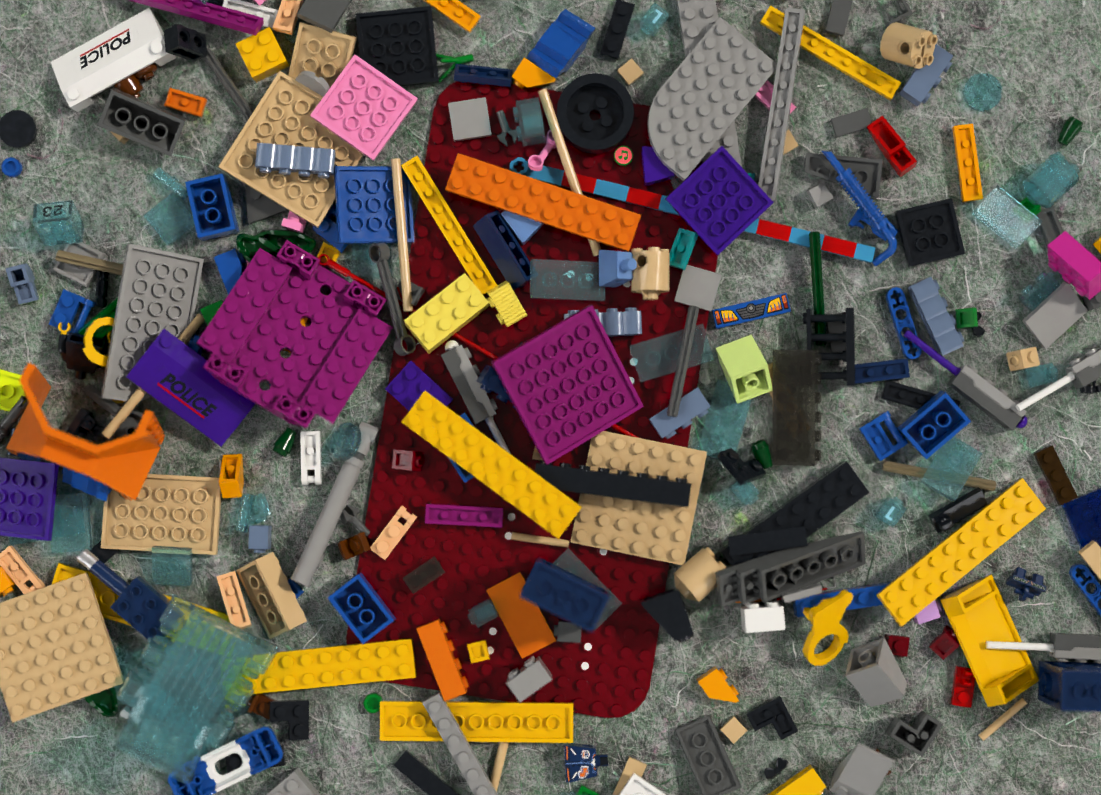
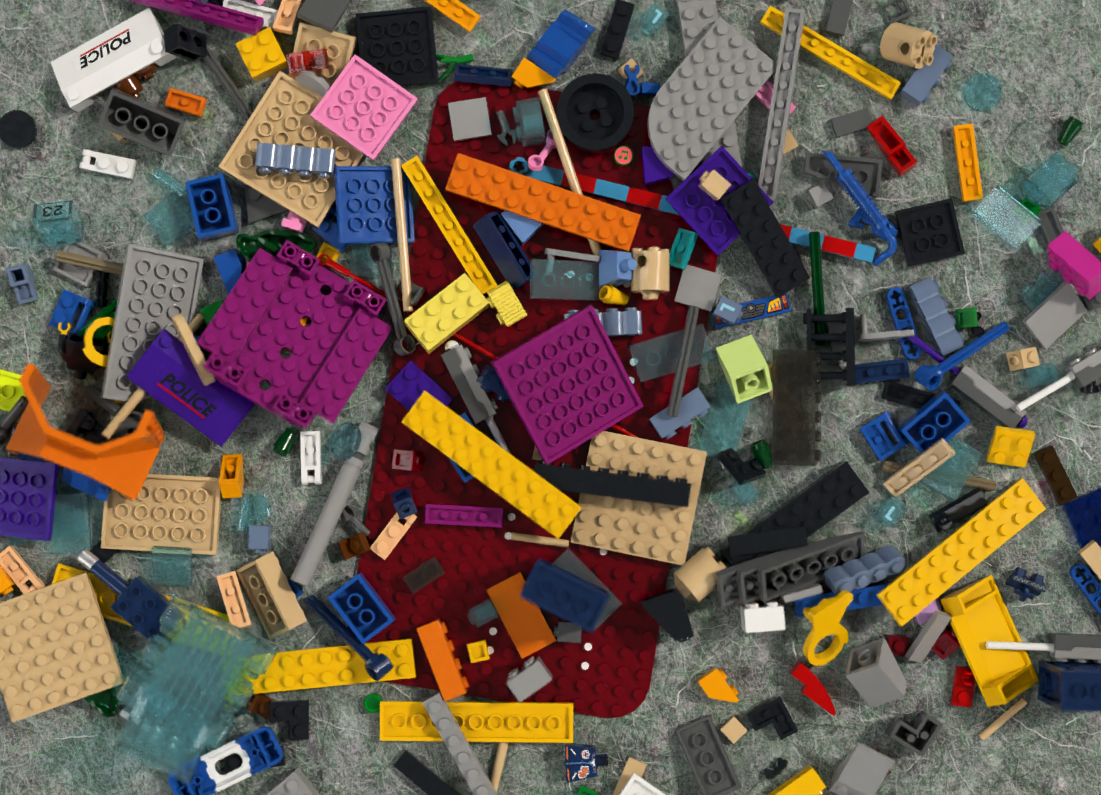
blue tile [1,158,22,178] -> none
none -> white plate [79,149,136,179]
none -> tan beam [171,313,215,386]
none -> clear red slope [286,49,329,73]
none -> dark blue piece [305,595,393,681]
none -> dark blue bracket [391,486,418,519]
none -> light grey piece [545,248,601,275]
none -> yellow cone [599,285,629,306]
none -> blue bar [624,65,661,96]
none -> tan brick [698,169,731,201]
none -> sand blue brick [712,296,743,325]
none -> black plate [720,179,810,298]
none -> red slope [789,661,836,716]
none -> sand blue brick [824,546,906,595]
none -> light grey piece [857,315,915,342]
none -> tan tile [883,438,955,498]
none -> light grey tile [905,610,952,663]
none -> blue piece [914,321,1010,391]
none -> yellow plate [986,426,1035,467]

